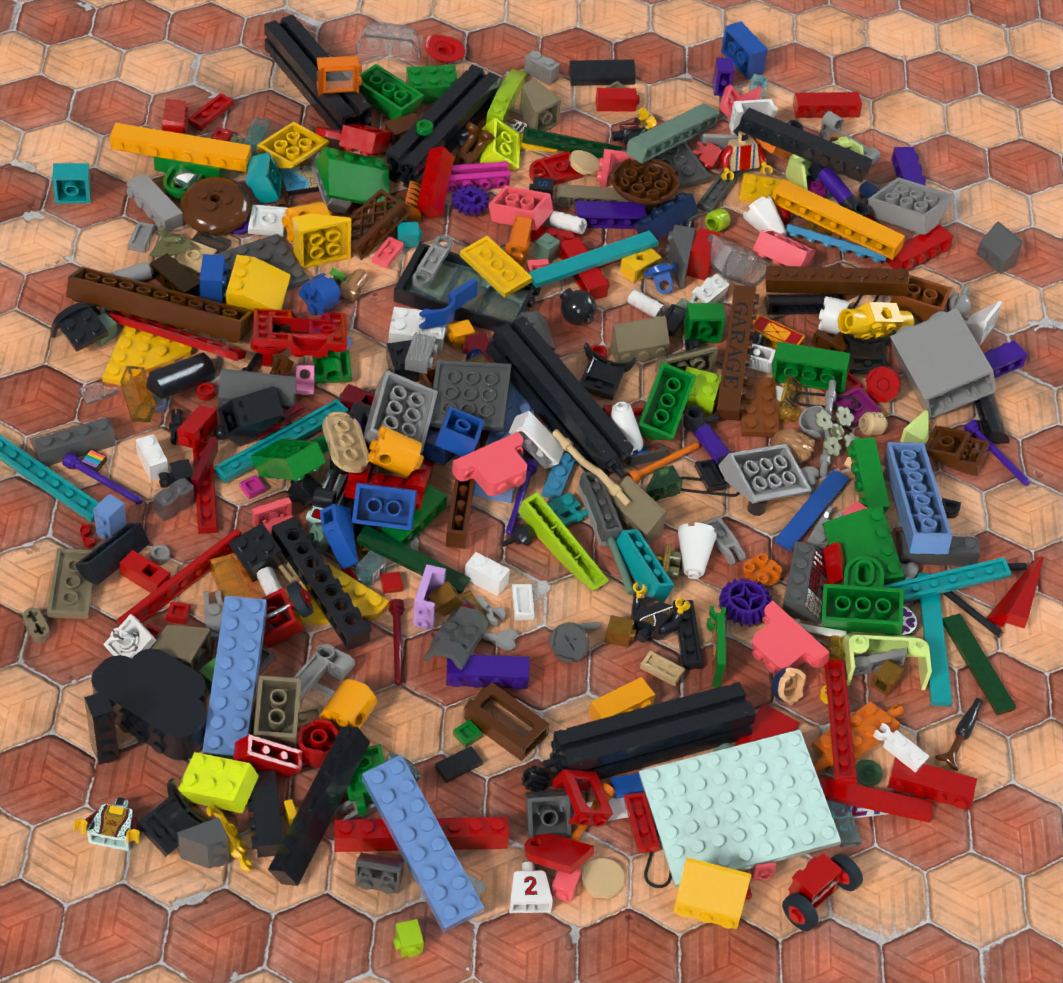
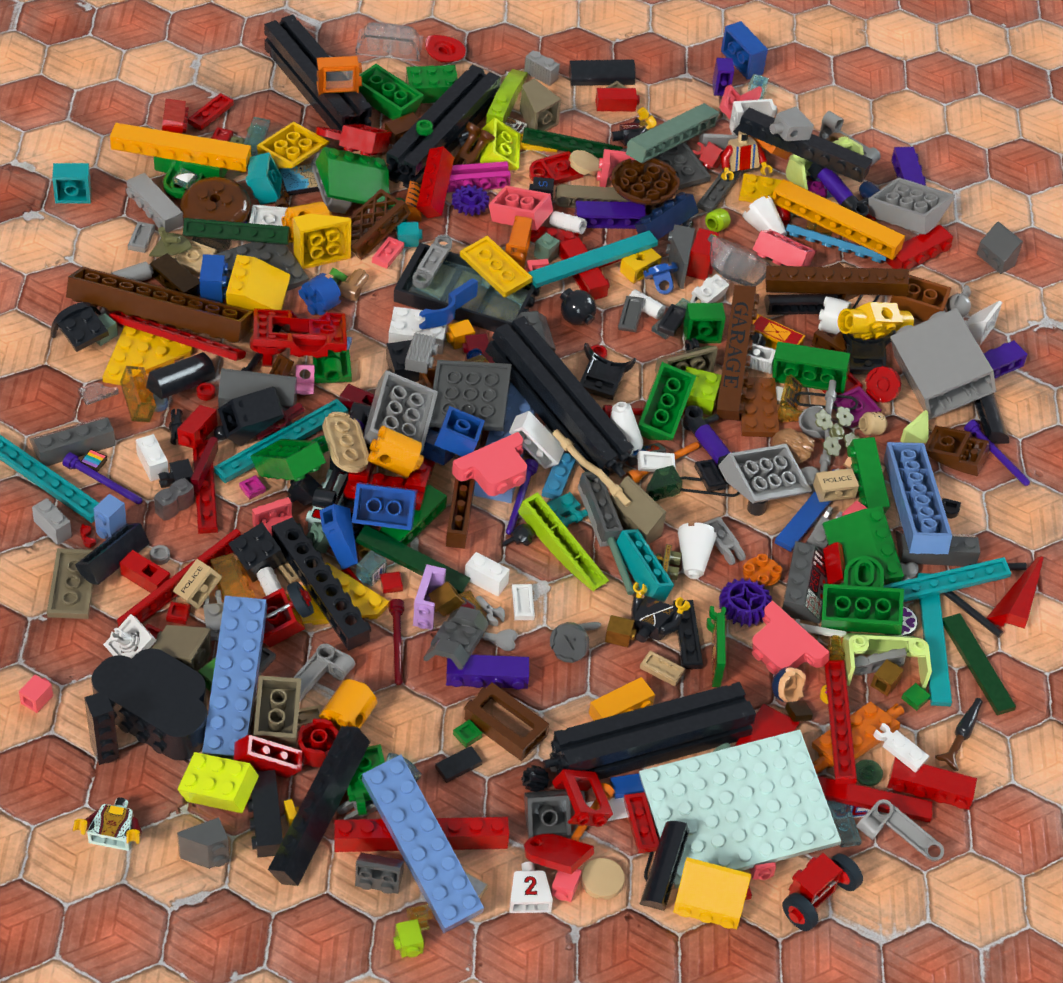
dark tan beam [23,608,50,643] -> none
black piece [136,778,207,857] -> none
yellow piece [206,806,253,872] -> none
dark tan slope [610,316,670,363] -> none
red brick [793,92,862,118] -> none
none -> coral brick [19,675,53,713]
none -> light grey brick [32,498,72,545]
none -> tan brick [173,559,222,609]
none -> dark green tile [183,218,290,245]
none -> clear yellow plate [406,904,433,931]
none -> dark grey tile [618,296,645,332]
none -> white tile [637,451,676,473]
none -> black brick [640,821,690,911]
none -> light grey torso [770,107,814,141]
none -> dark brown tile [785,701,813,722]
none -> tan brick [813,468,859,502]
none -> light grey piece [856,799,944,862]
none -> green tile [901,683,931,711]

